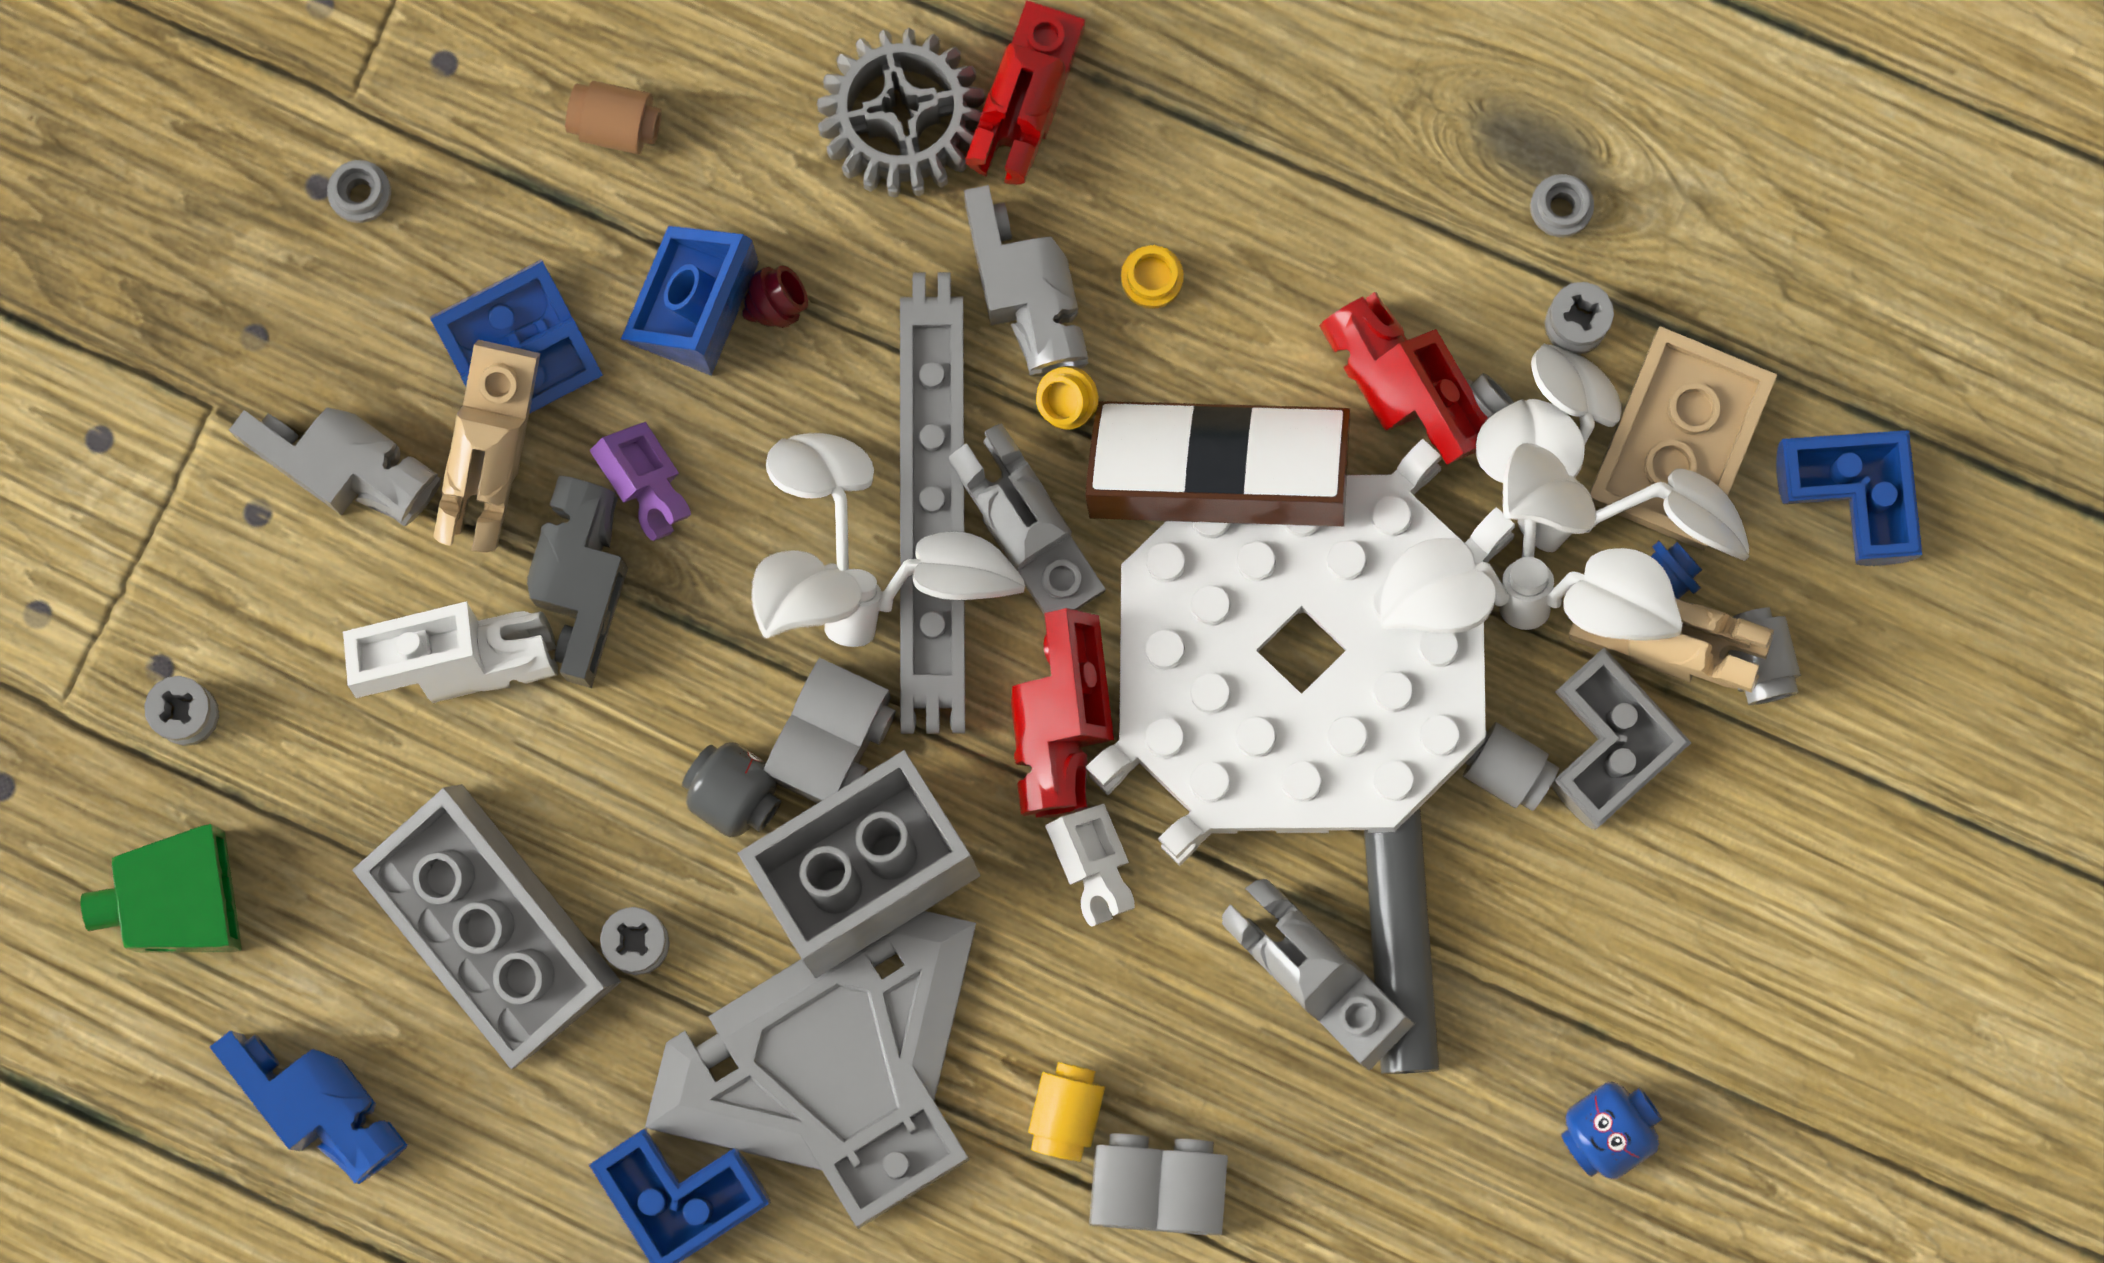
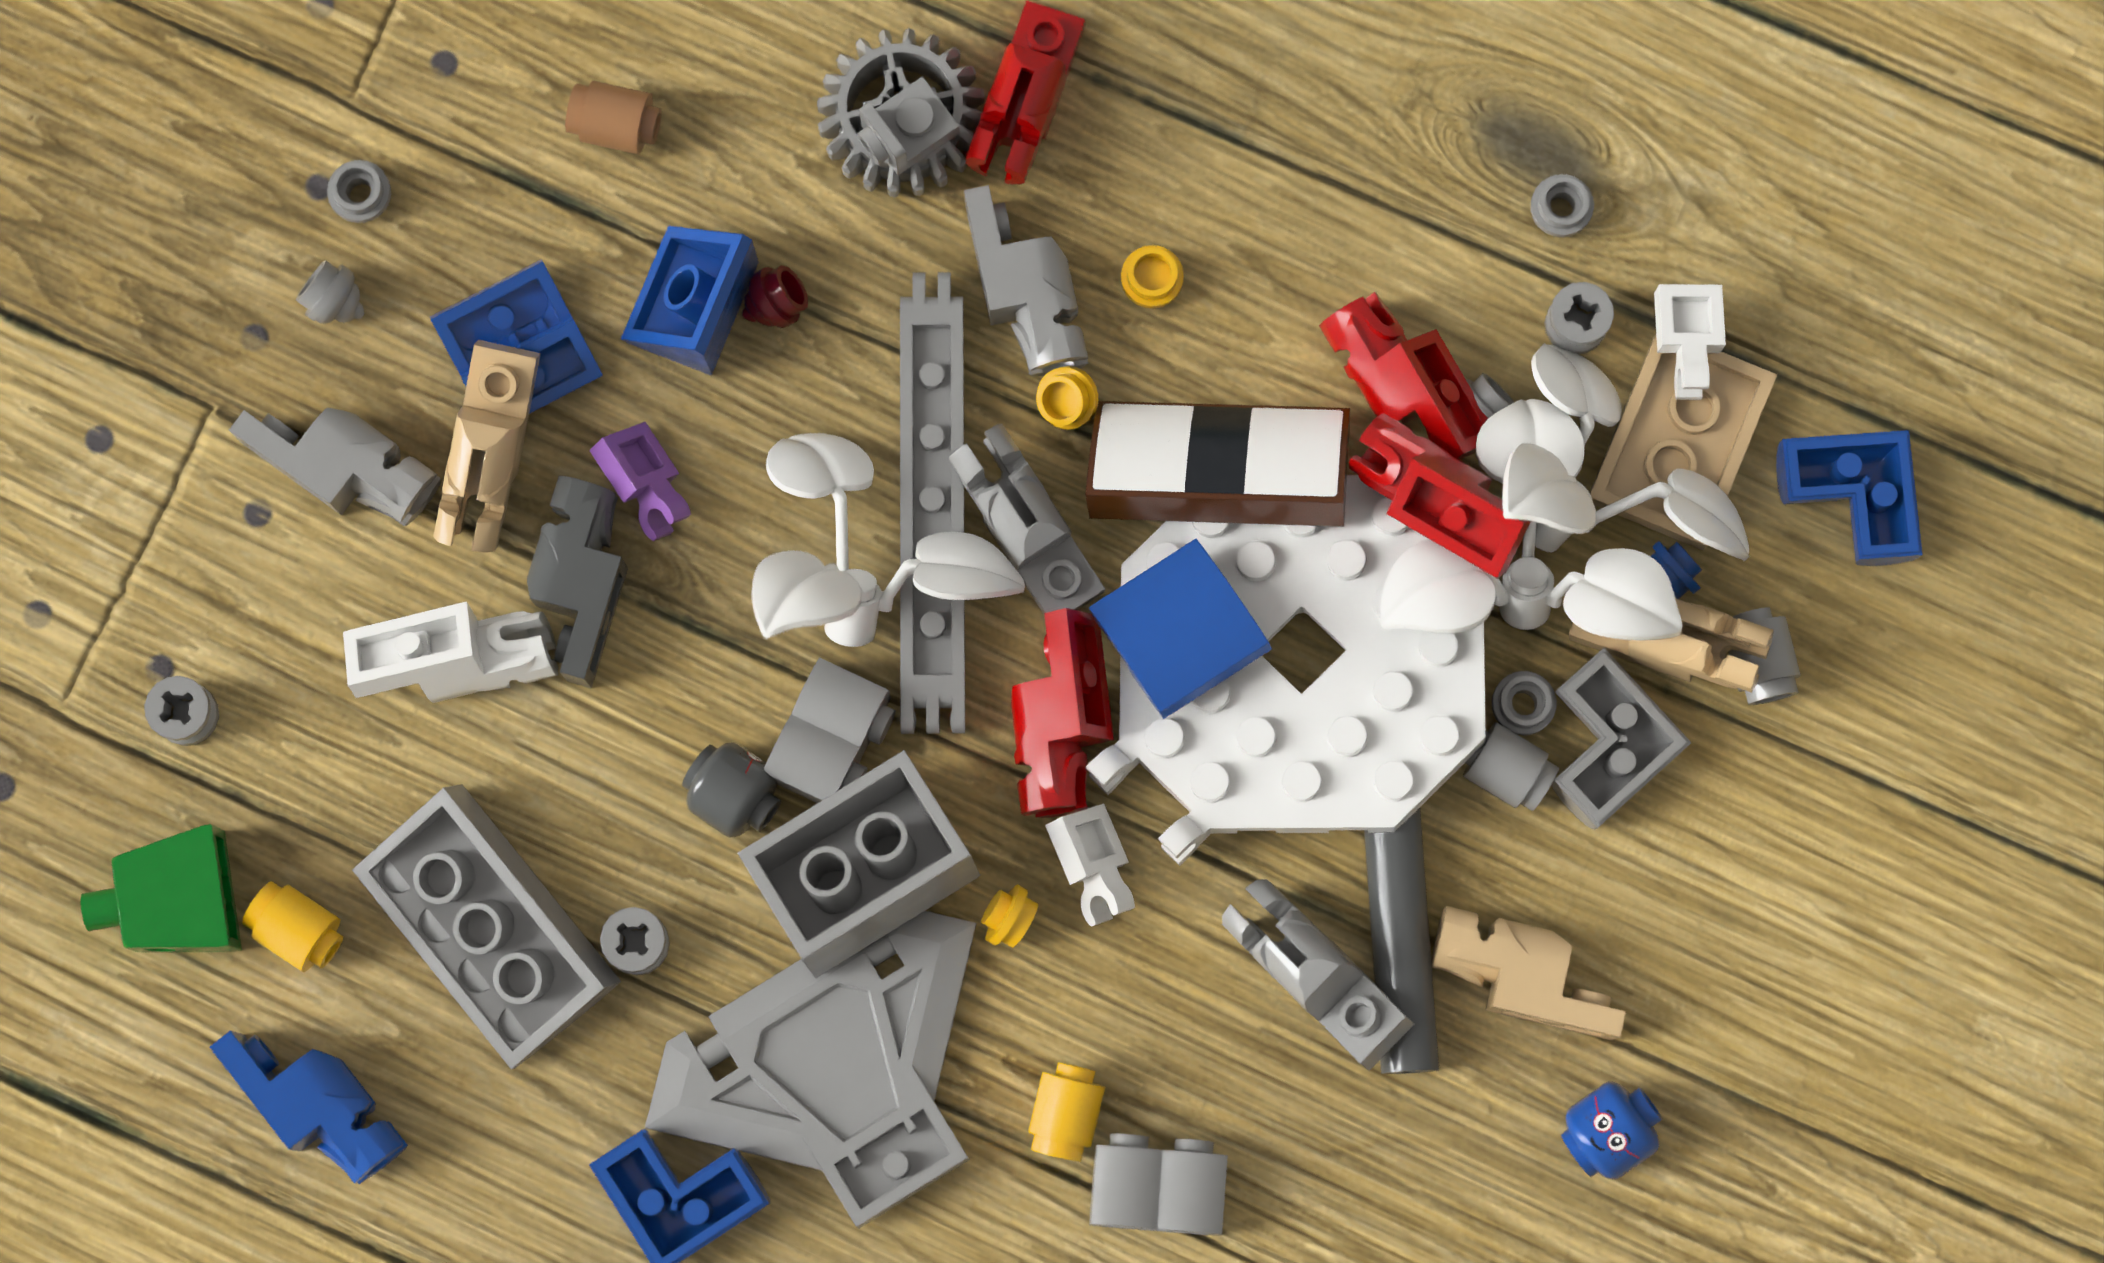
none -> yellow brick [242,881,344,972]
none -> light grey plate [296,260,364,324]
none -> light grey bracket [857,76,960,175]
none -> yellow plate [981,885,1038,948]
none -> blue slope [1089,538,1272,719]
none -> red plate [1349,413,1531,578]
none -> tan plate [1431,906,1626,1040]
none -> light grey plate [1492,671,1557,736]
none -> white plate [1654,284,1726,400]

